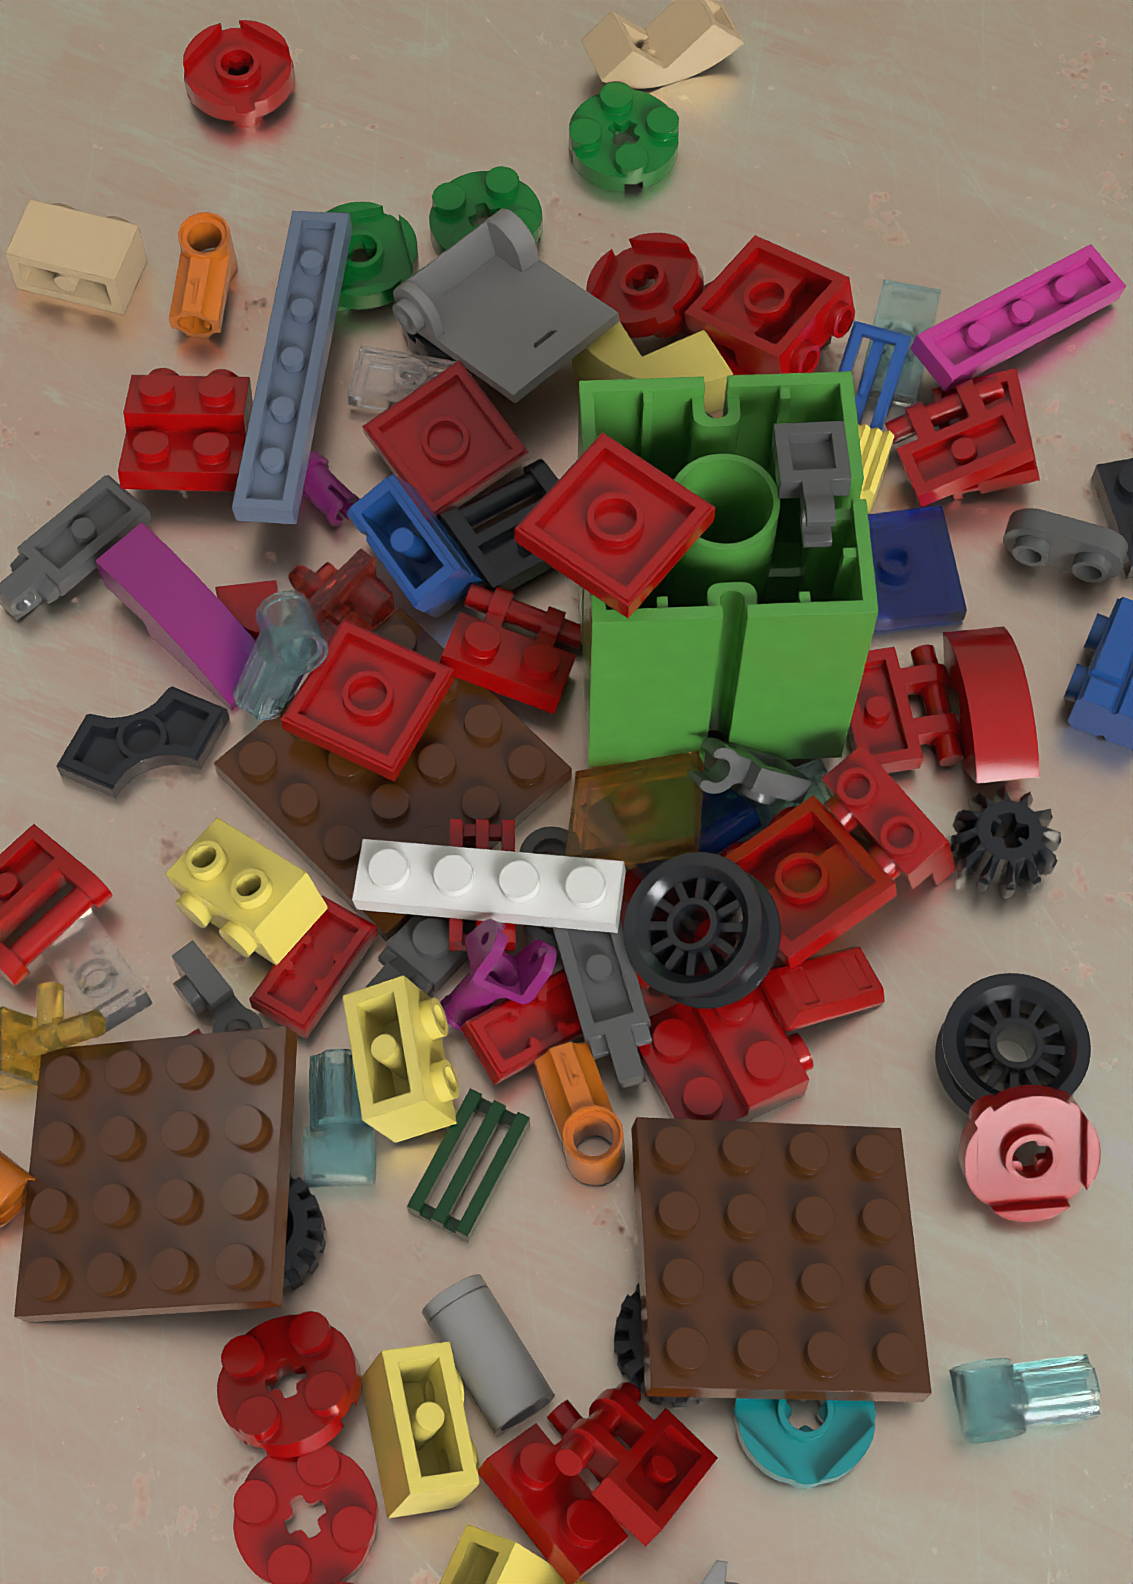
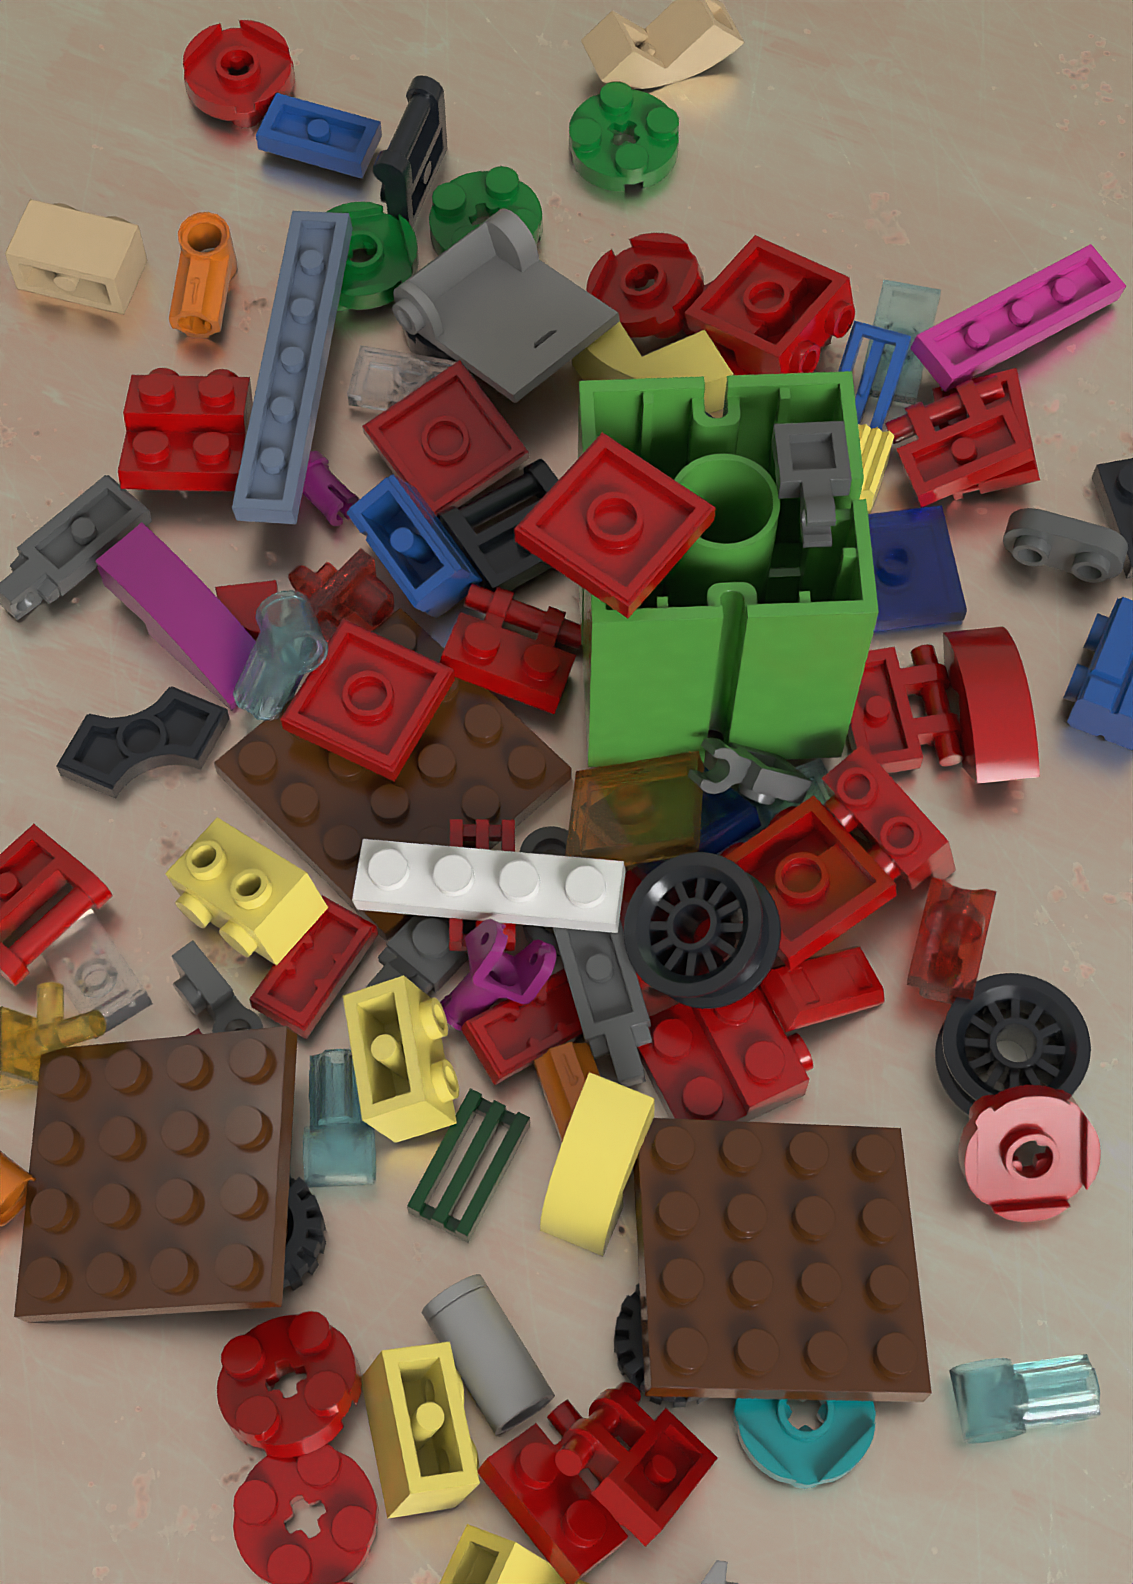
black gear [949,786,1061,900] -> none
none -> blue plate [256,93,382,179]
none -> black plate [372,75,448,228]
none -> light yellow brick [540,1072,655,1256]
none -> clear red hips [907,877,997,1004]

